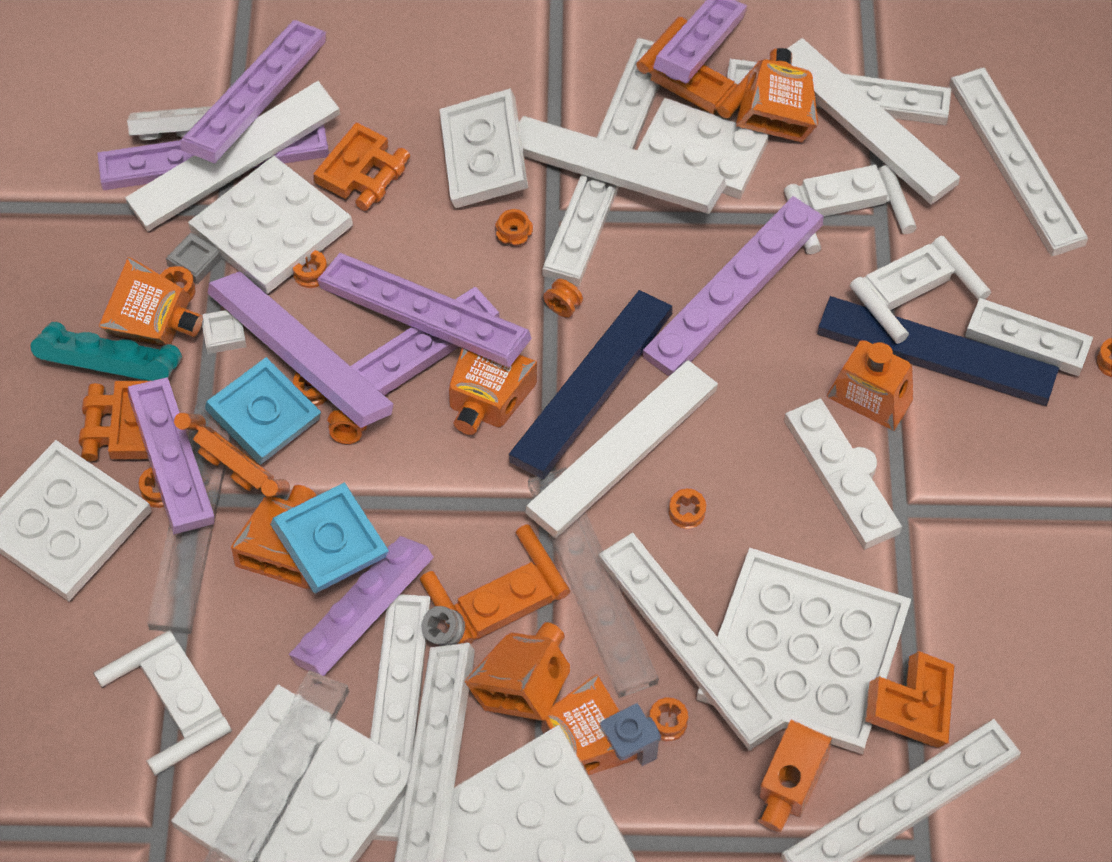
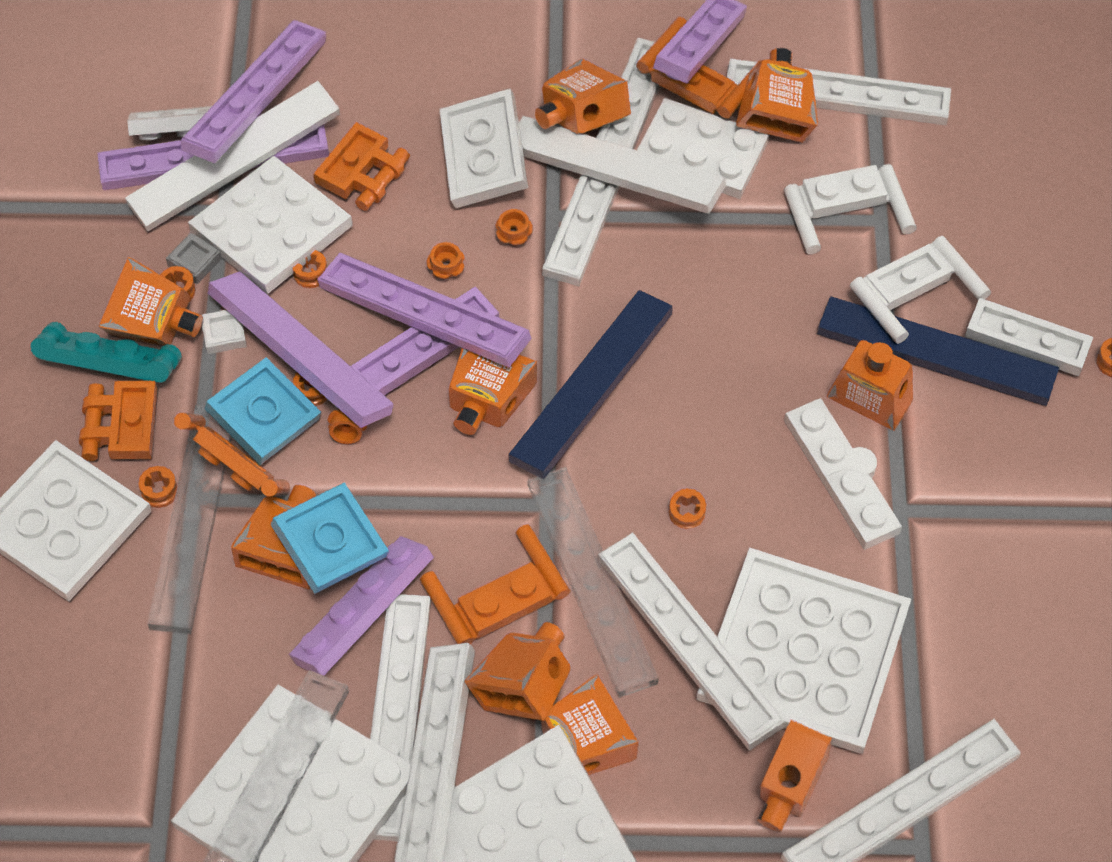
white plate [94,630,232,775] -> none
lavender plate [128,377,215,534] -> none
light grey bush [422,606,465,646] -> none
white tile [525,360,718,539] -> none
orange bush [543,279,583,318] -> none
sand blue bracket [600,703,661,766] -> none
lavender plate [643,196,824,376] -> none
orange bush [649,697,688,742] -> none
white tile [787,38,960,205] -> none
orange plate [866,651,954,748] -> none
white tile [949,67,1088,257] -> none
none -> orange plate [427,242,465,279]
none -> orange torso [535,58,631,134]

